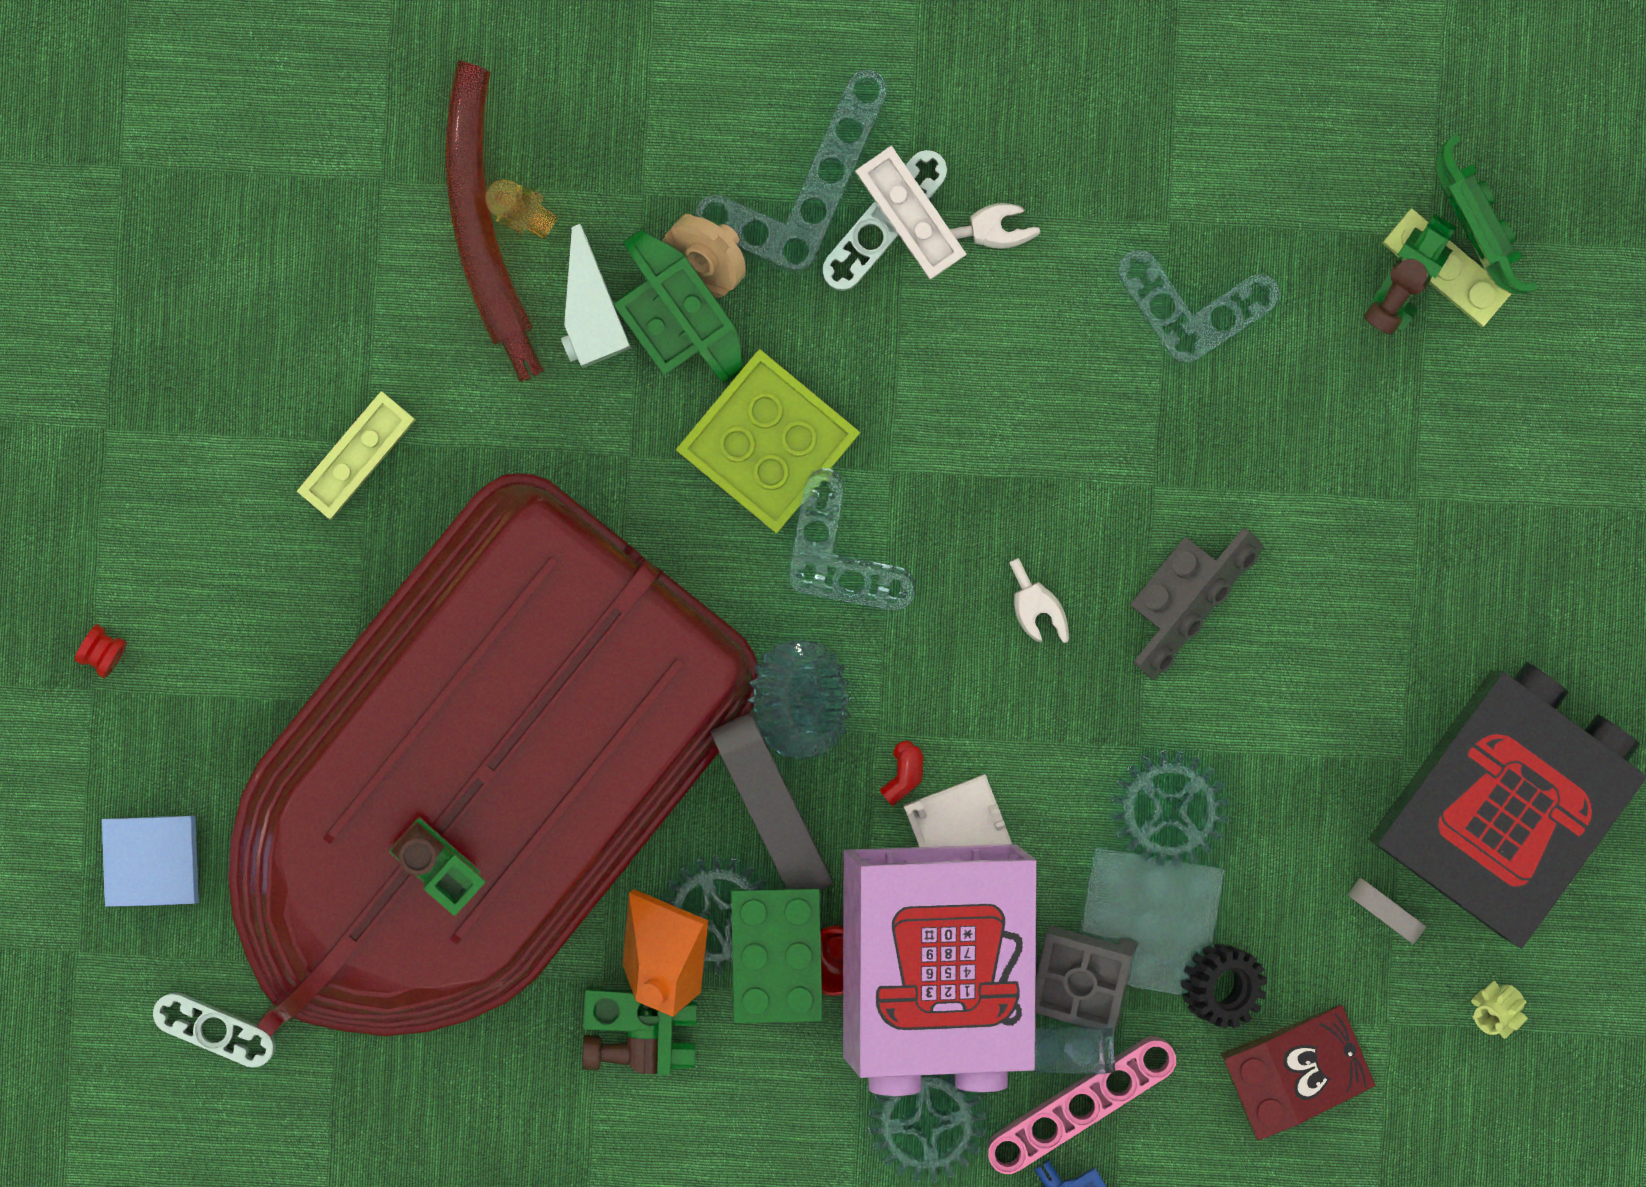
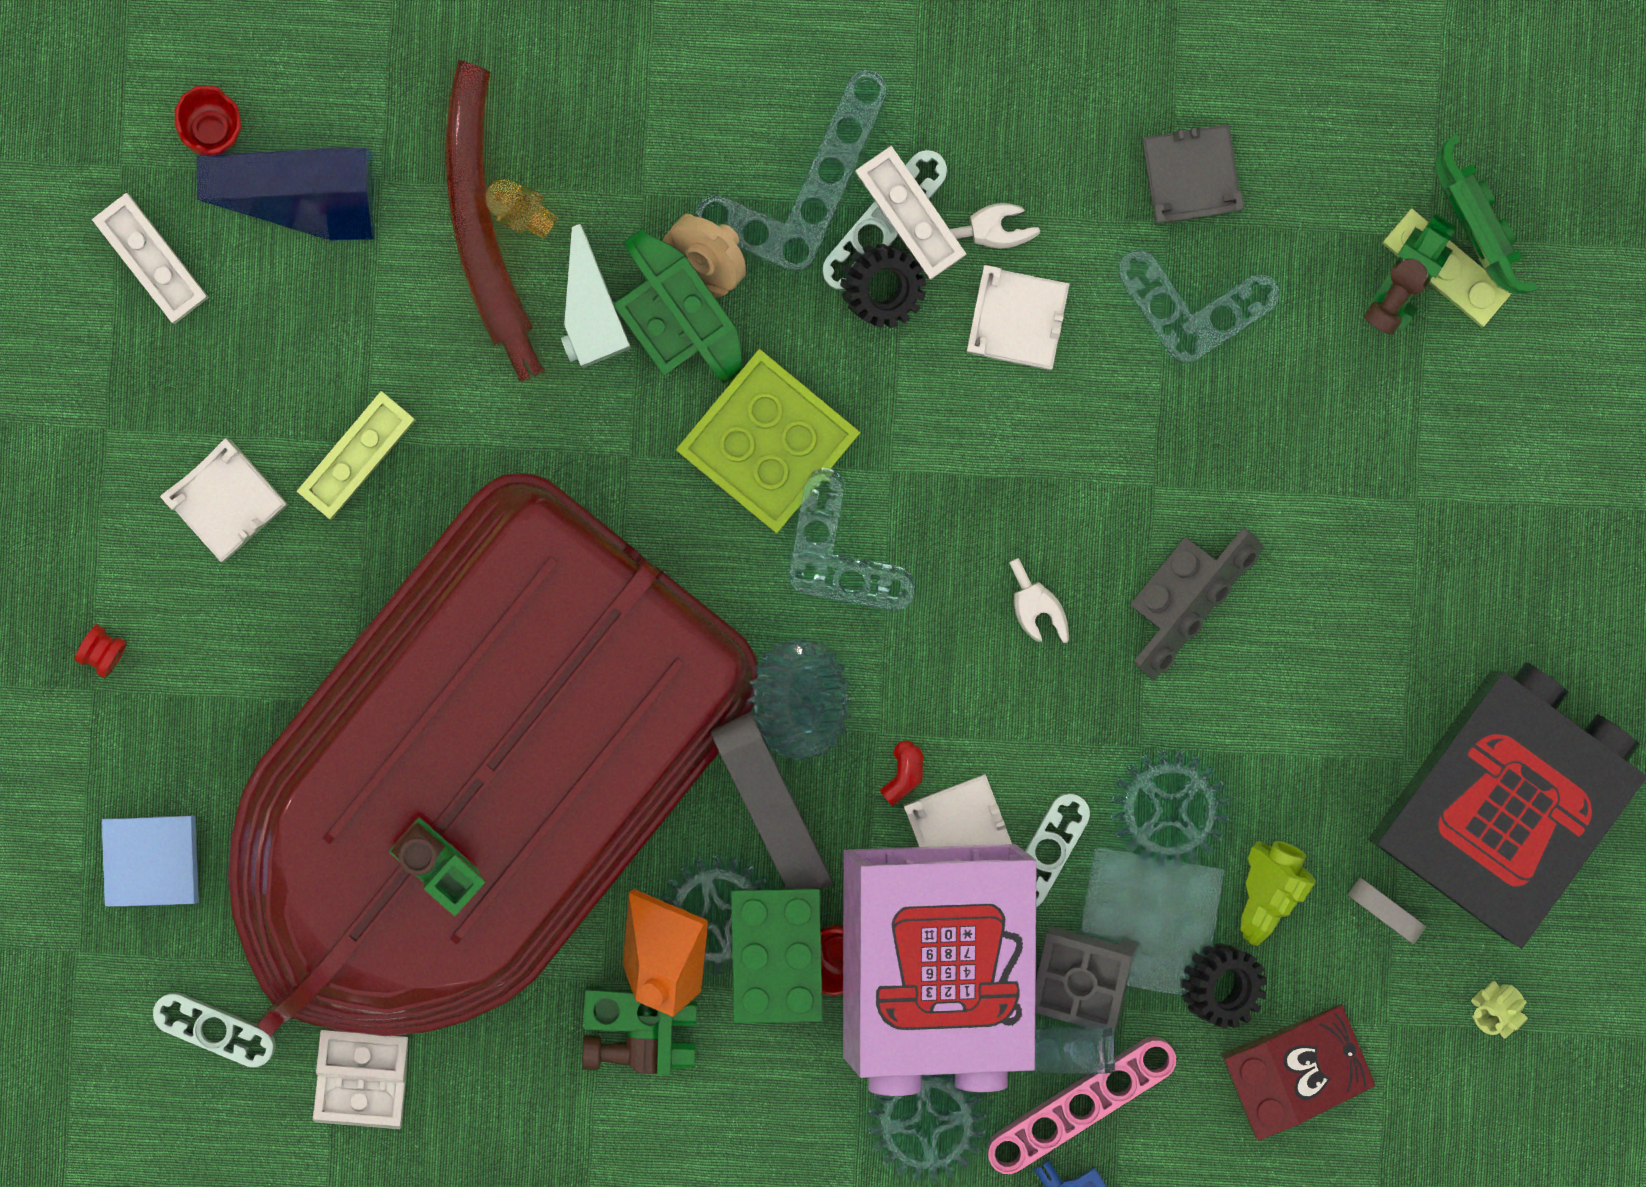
none -> white plate [92,193,209,324]
none -> white piece [160,438,289,563]
none -> red hair [174,86,242,157]
none -> clear blue wedge [197,148,374,241]
none -> white slope [313,1030,408,1129]
none -> black tyre [840,244,926,328]
none -> white piece [966,265,1069,370]
none -> light aqua beam [1025,793,1090,907]
none -> dark grey piece [1141,124,1244,226]
none -> lime rock [1241,841,1316,946]

